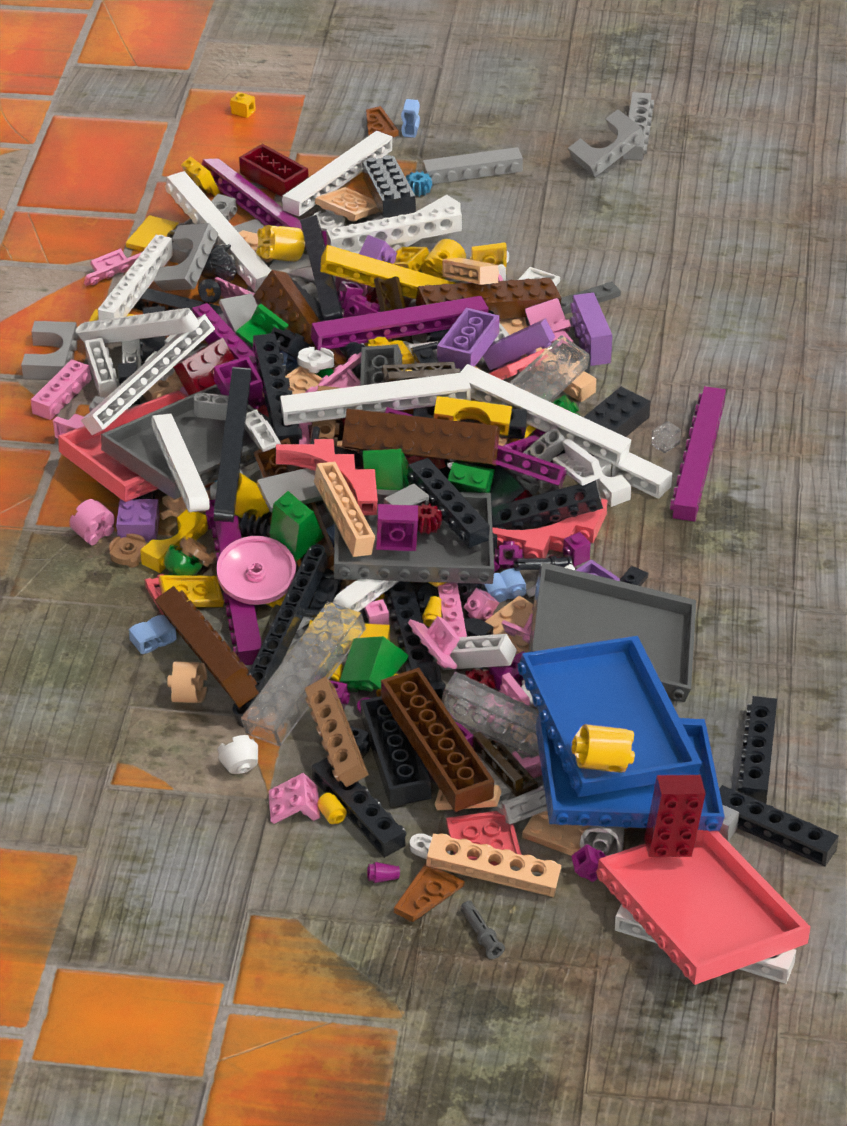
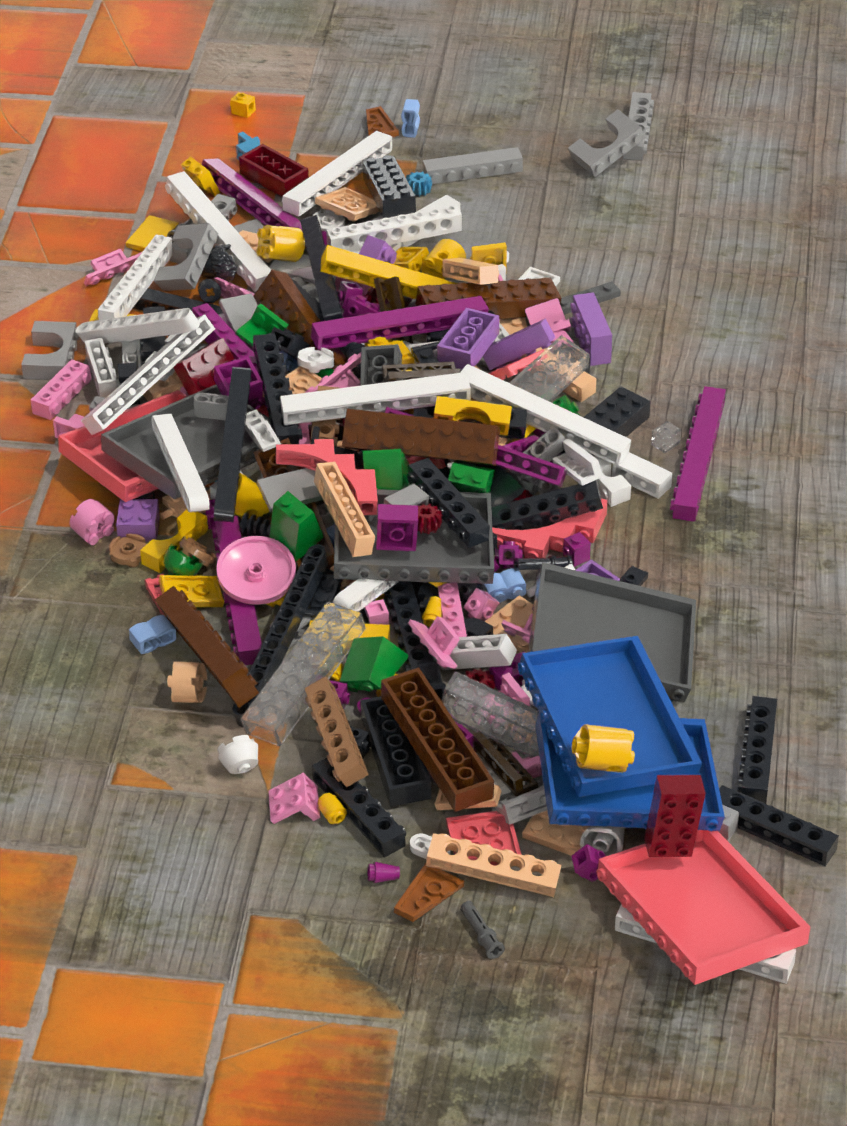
none -> dark azure brick [236,131,260,160]

